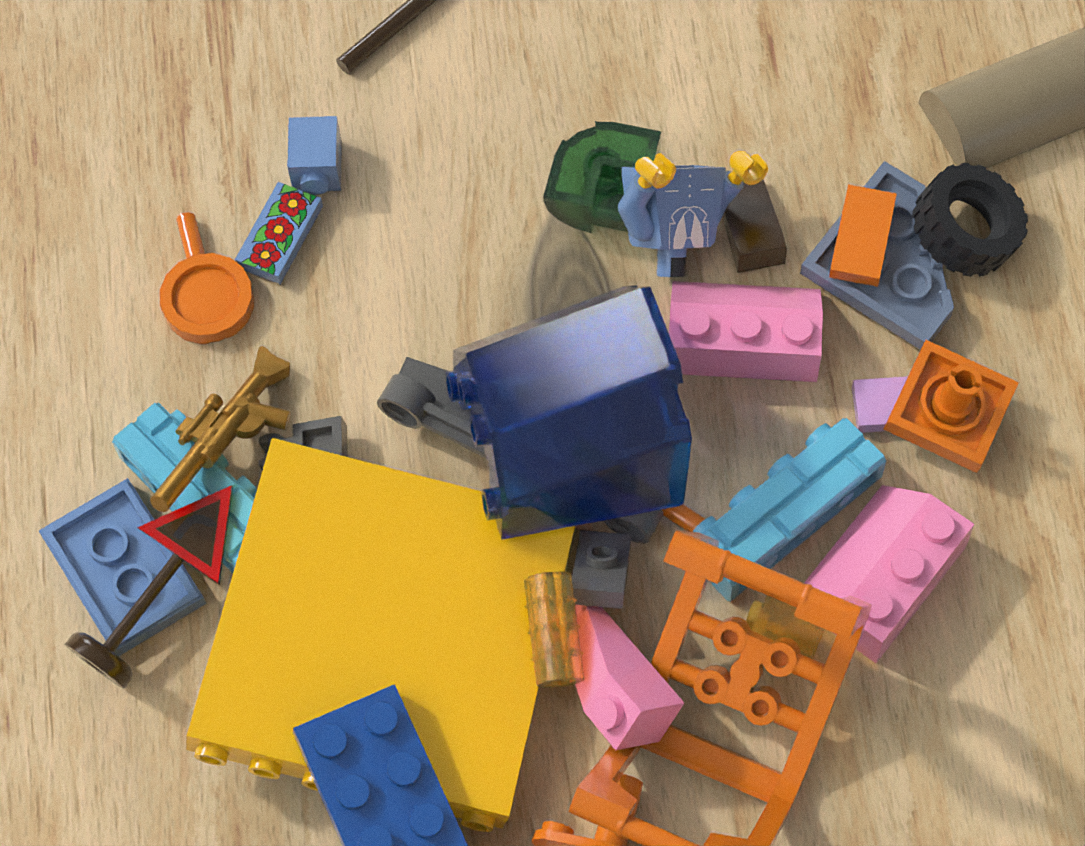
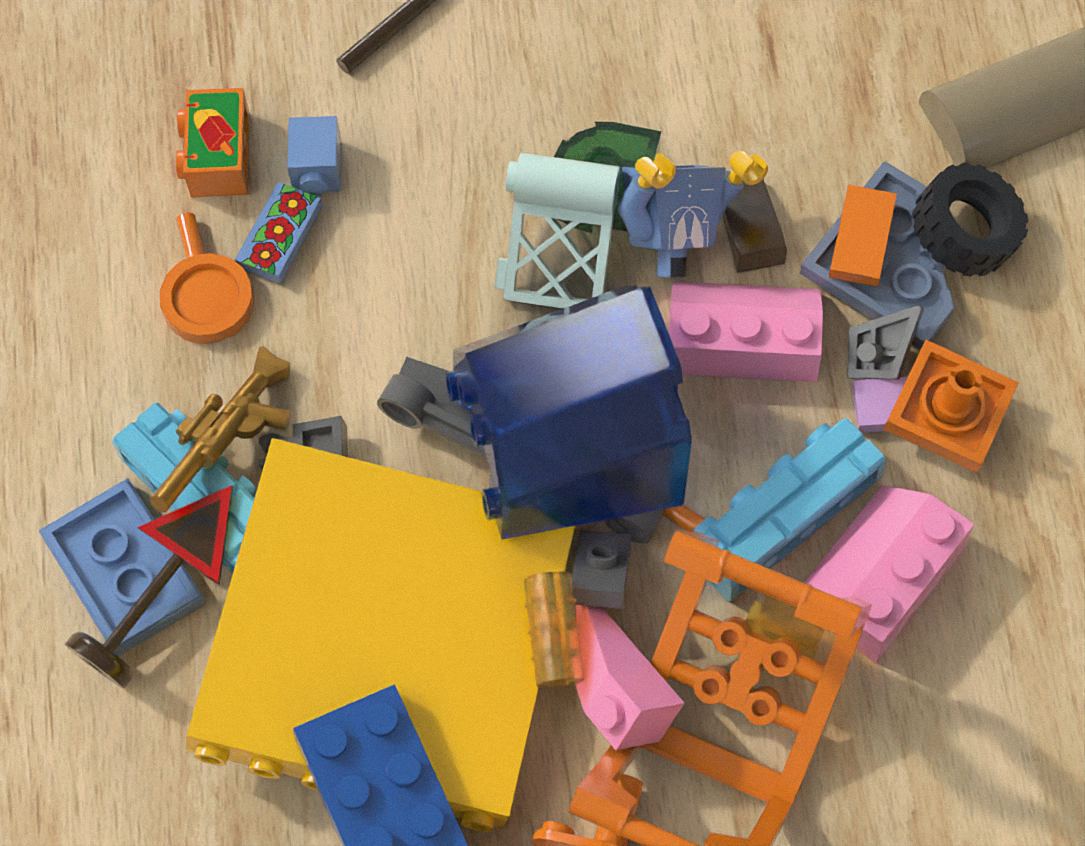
none -> brick [176,88,250,197]
none -> light aqua piece [495,153,621,314]
none -> piece [847,305,924,379]

